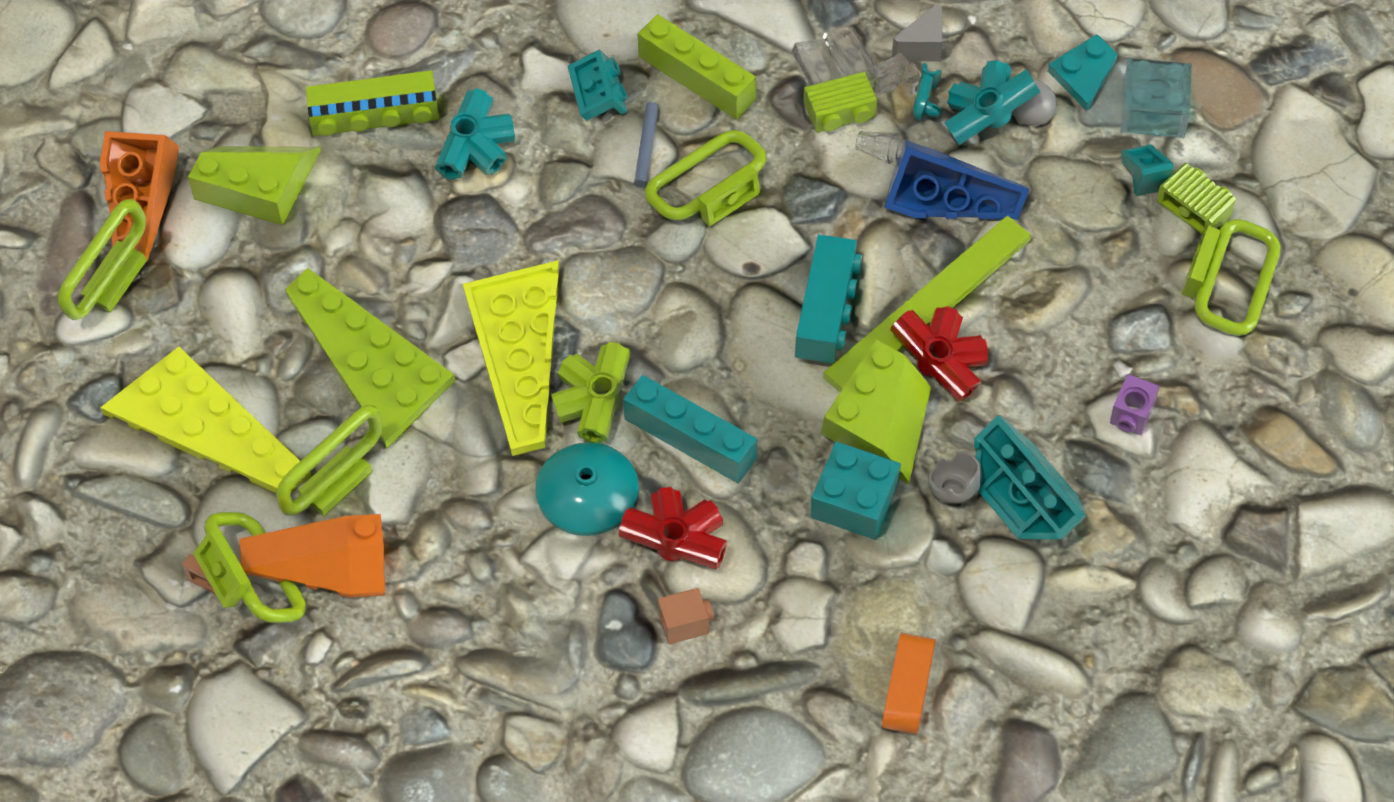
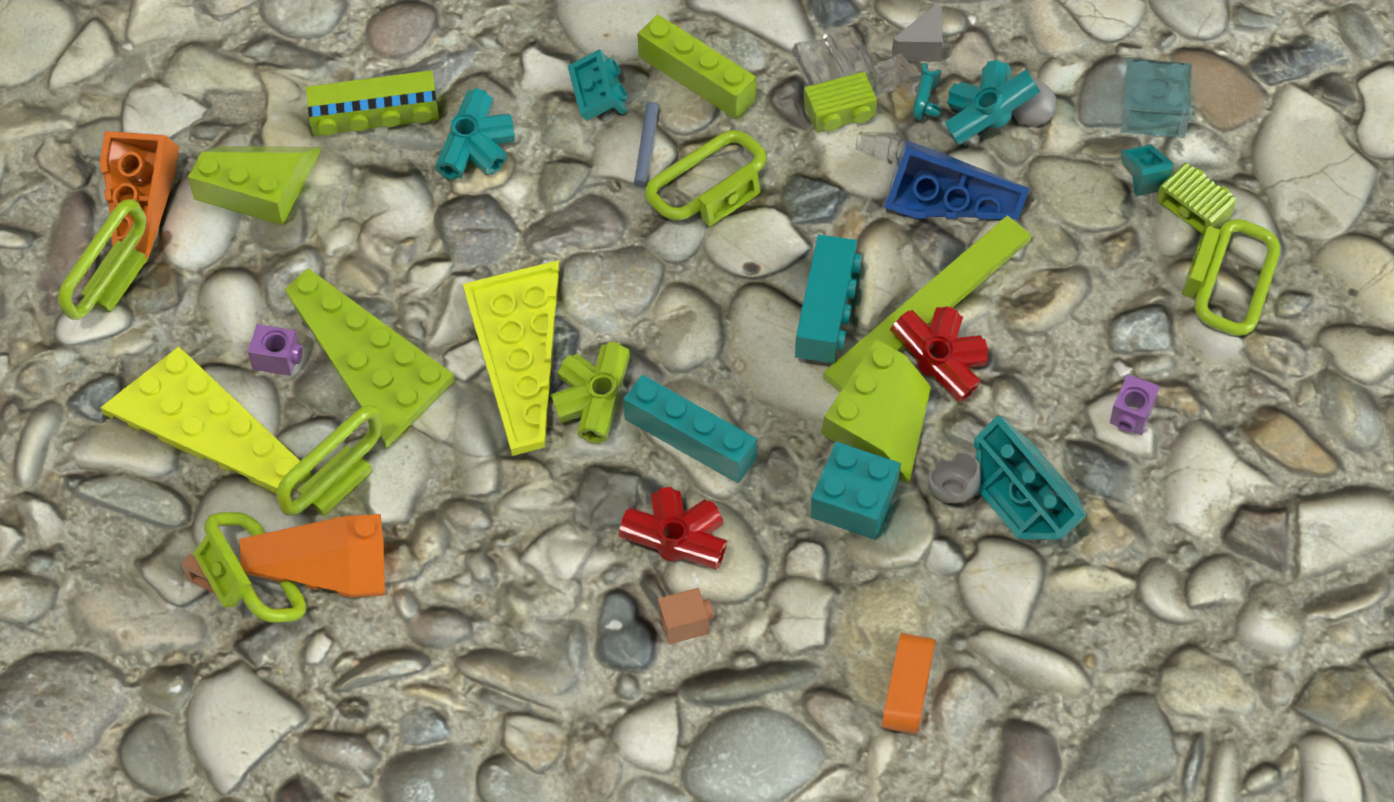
teal dish [536,442,639,536] -> none
teal wing [1047,34,1118,111] -> none
none -> medium lavender brick [248,324,303,376]

